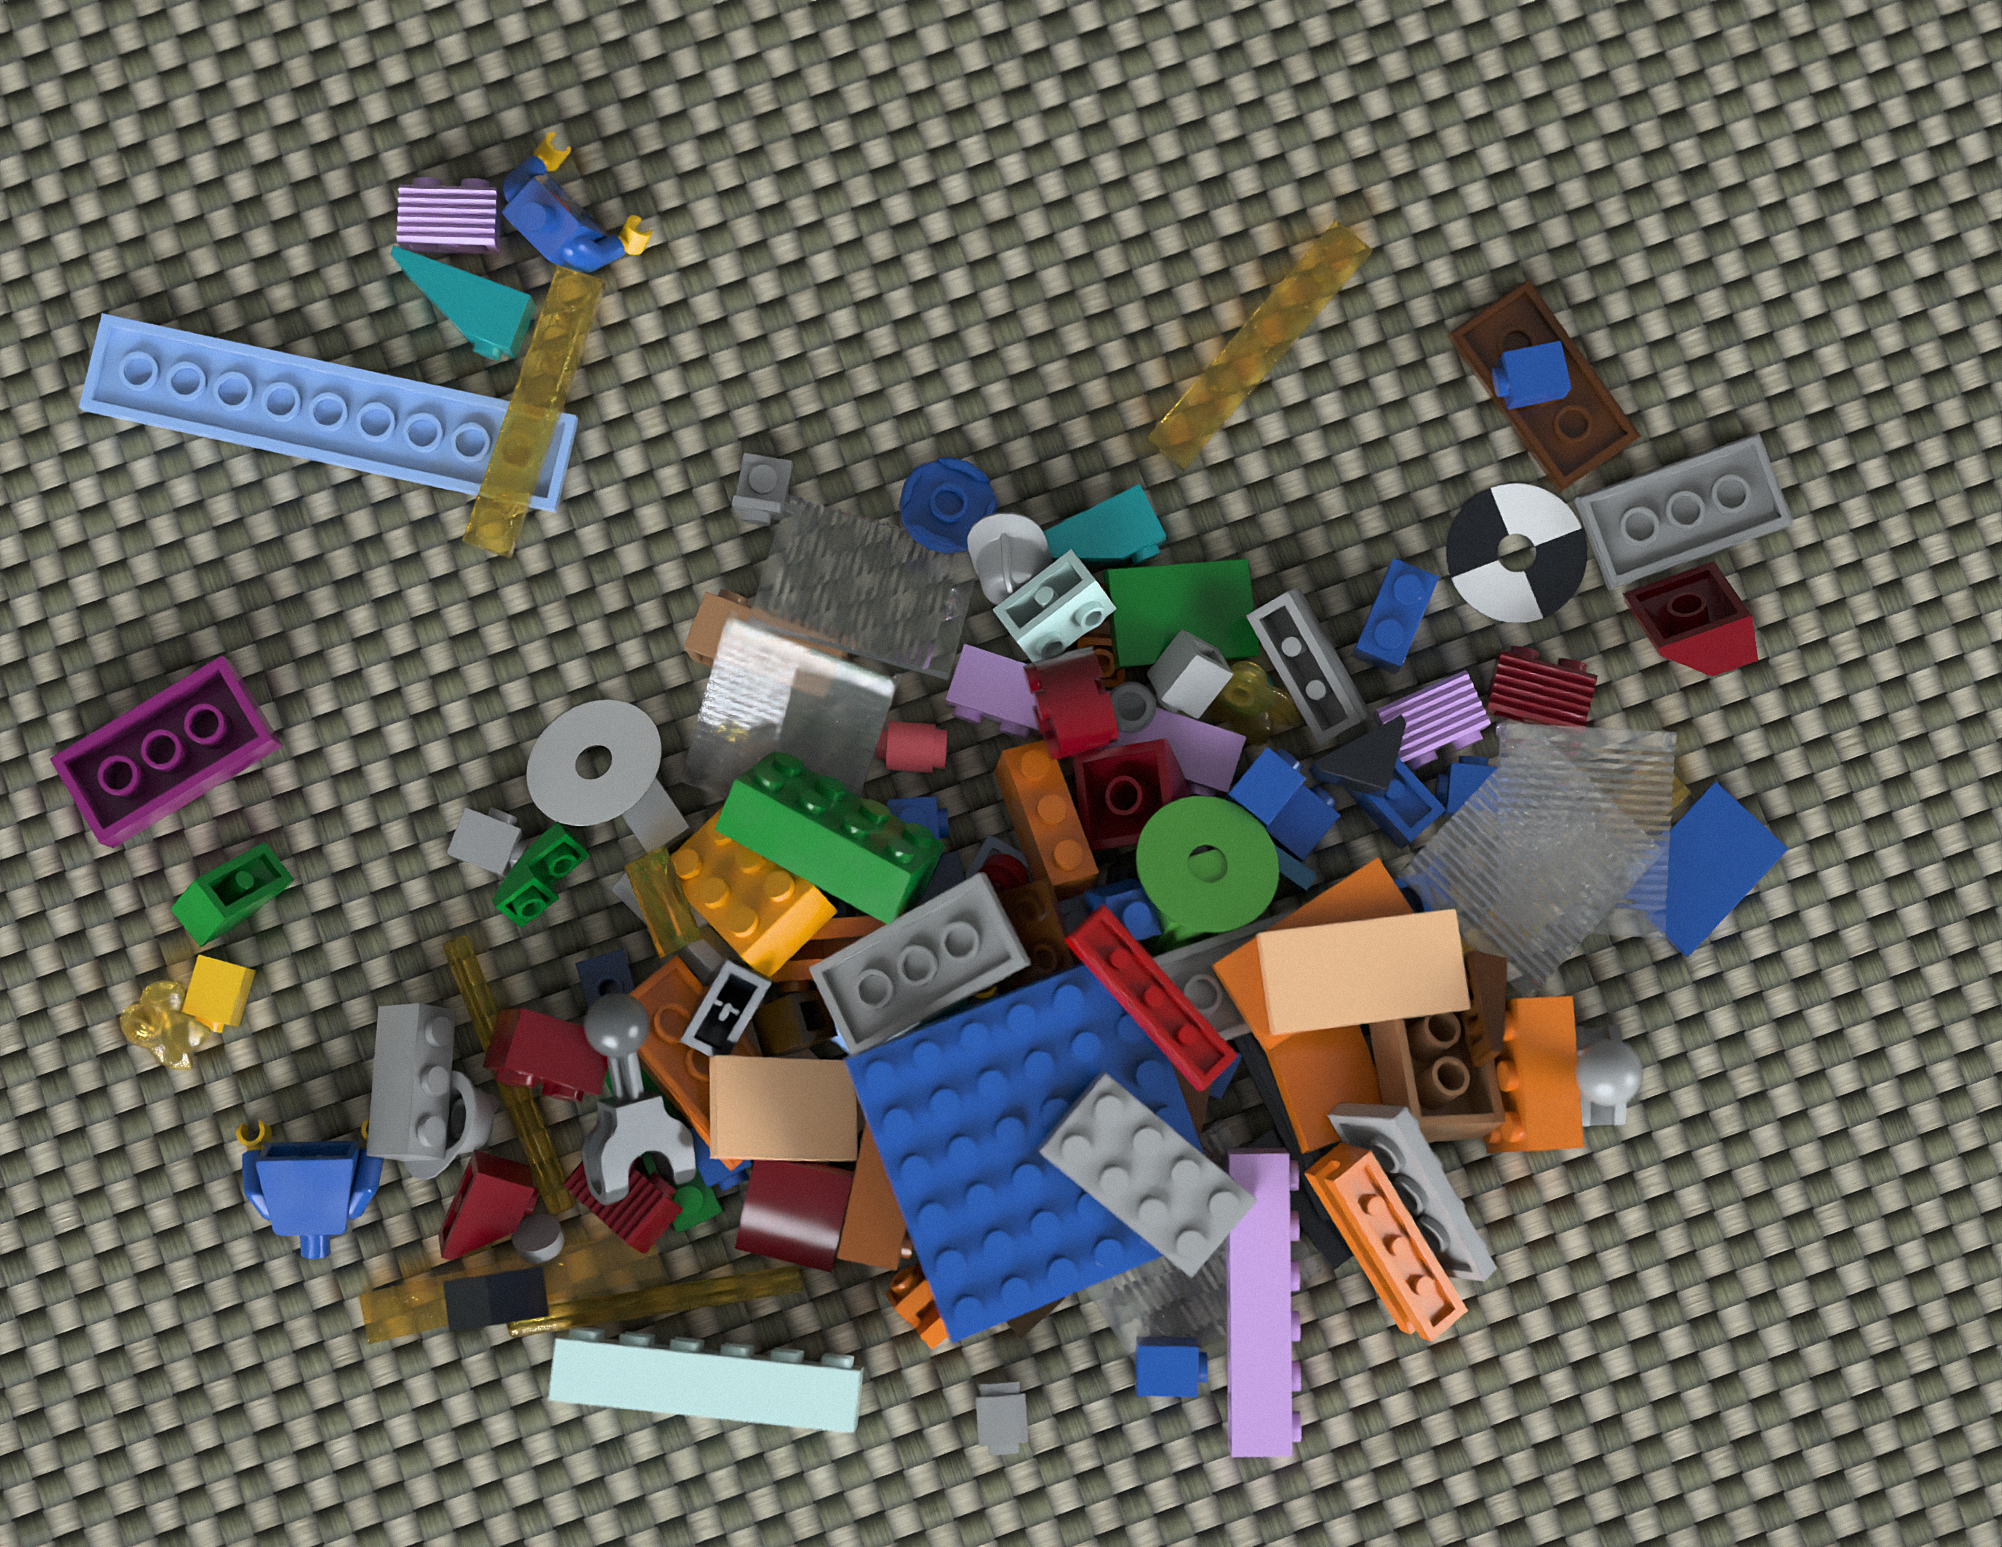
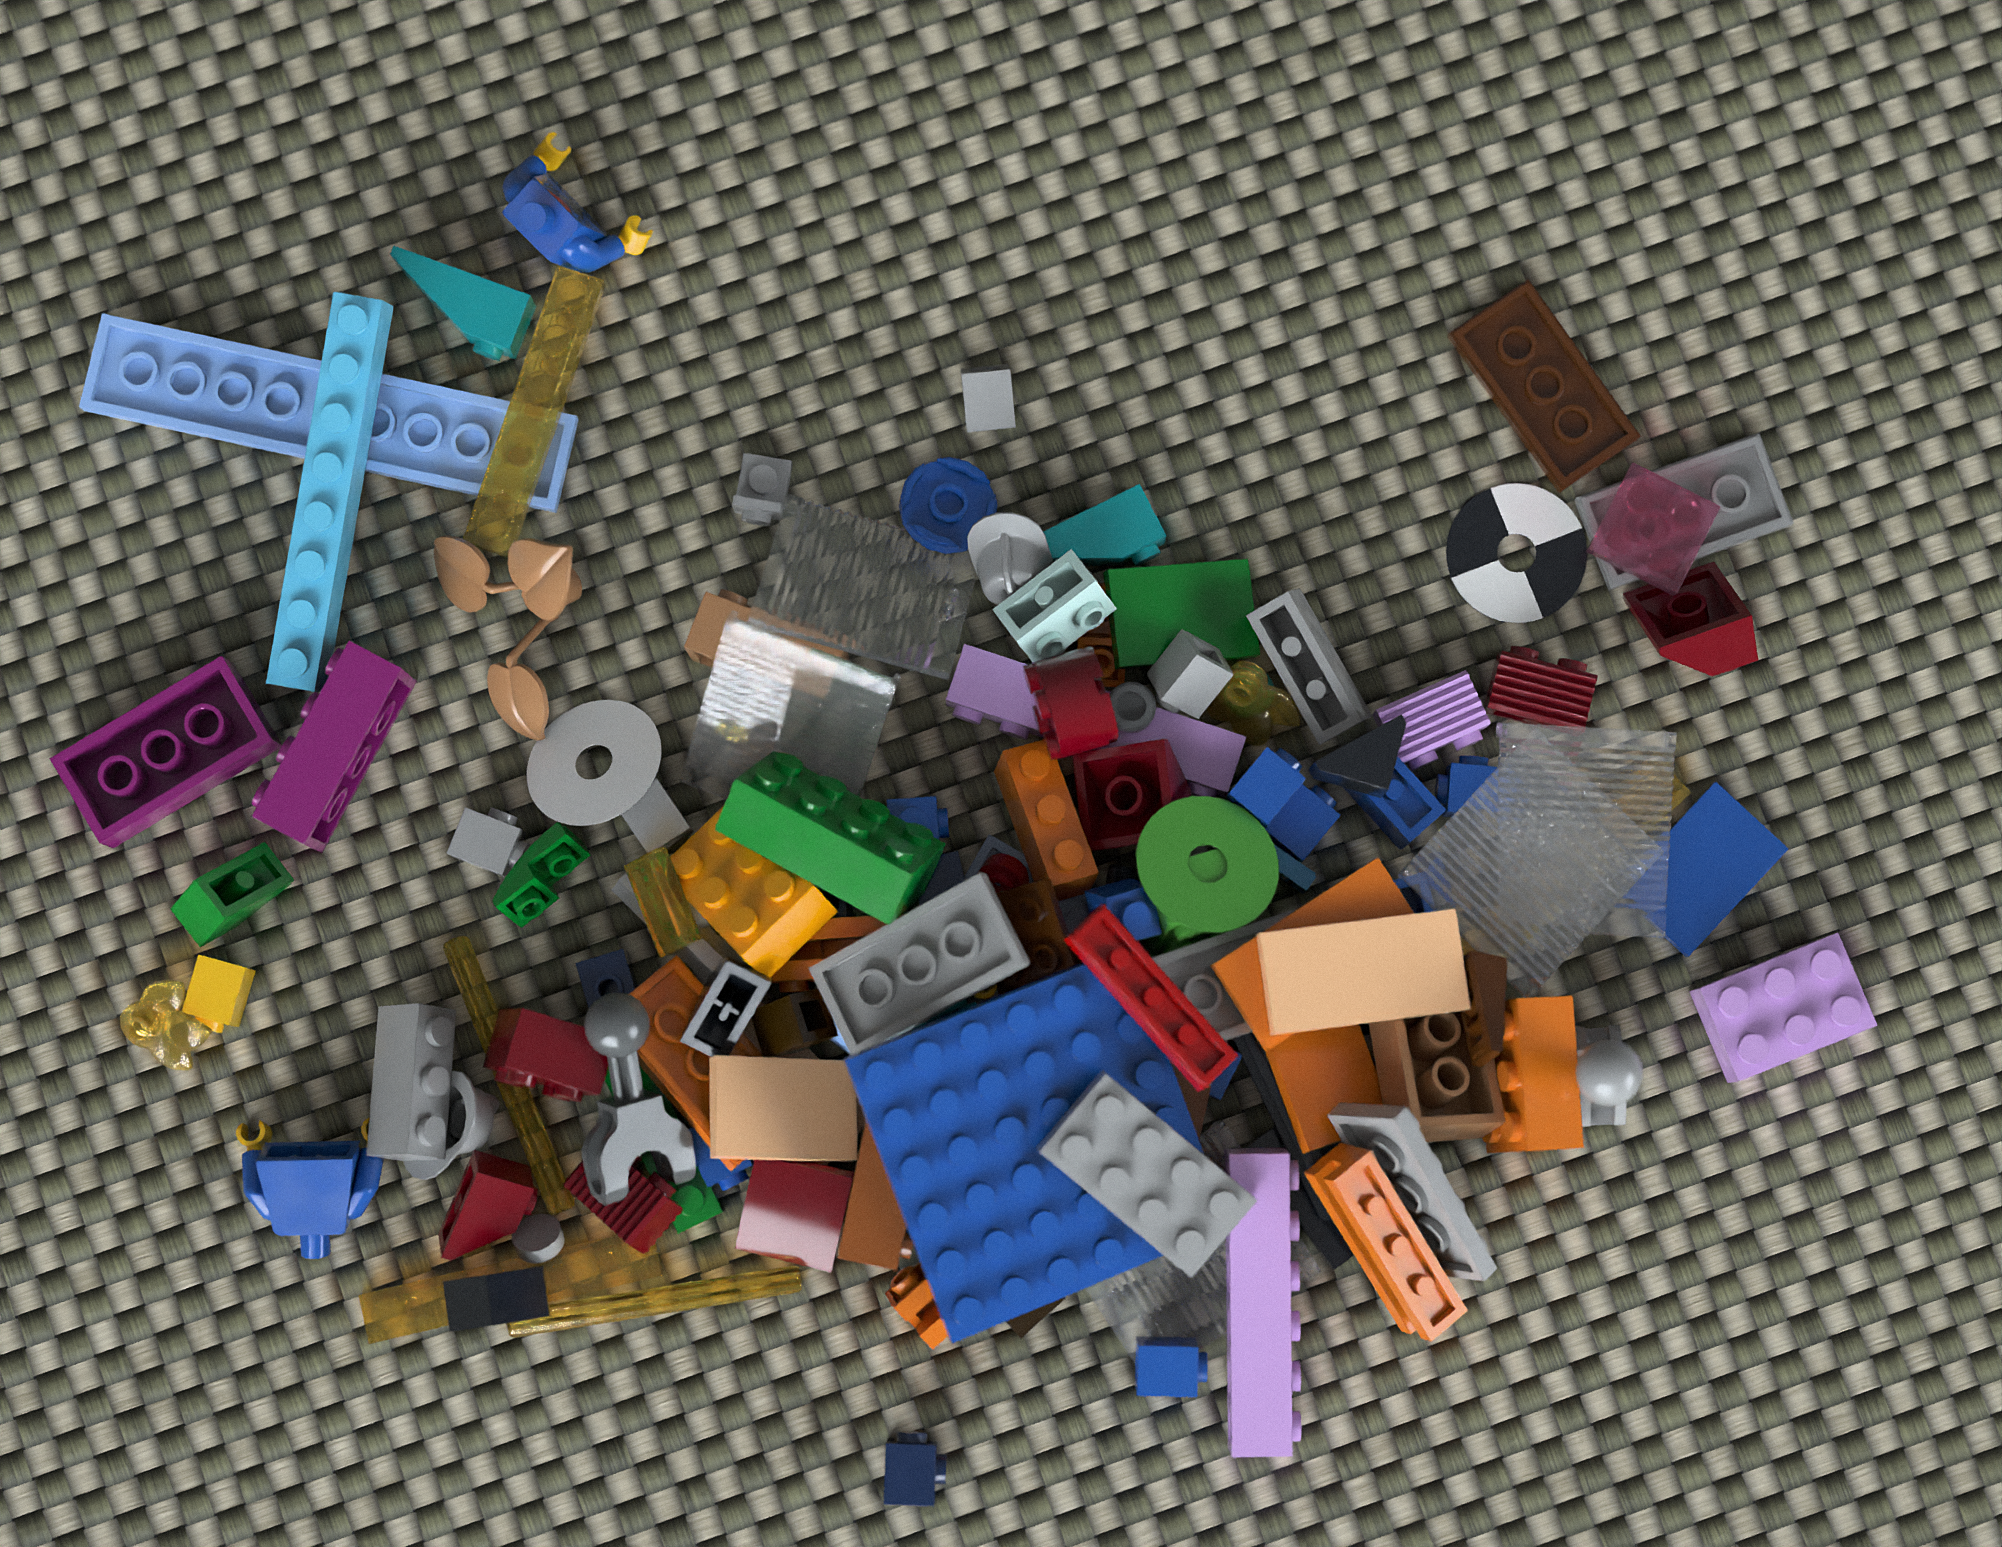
lavender brick [397,177,502,255] -> none
light aqua brick [548,1326,864,1433] -> none
coral brick [876,721,948,773] -> none
light grey brick [975,1381,1029,1455] -> none
clear yellow plate [1147,219,1373,472] -> none
blue brick [1351,558,1439,675] -> none
blue brick [1492,341,1572,410] -> none
none -> magenta brick [251,641,417,853]
none -> medium azure brick [266,292,394,692]
none -> medium nougat plant [434,535,582,741]
none -> dark blue brick [883,1431,946,1507]
none -> light grey brick [960,364,1016,432]
none -> clear pink plate [1586,462,1721,596]
none -> lavender brick [1689,933,1877,1083]

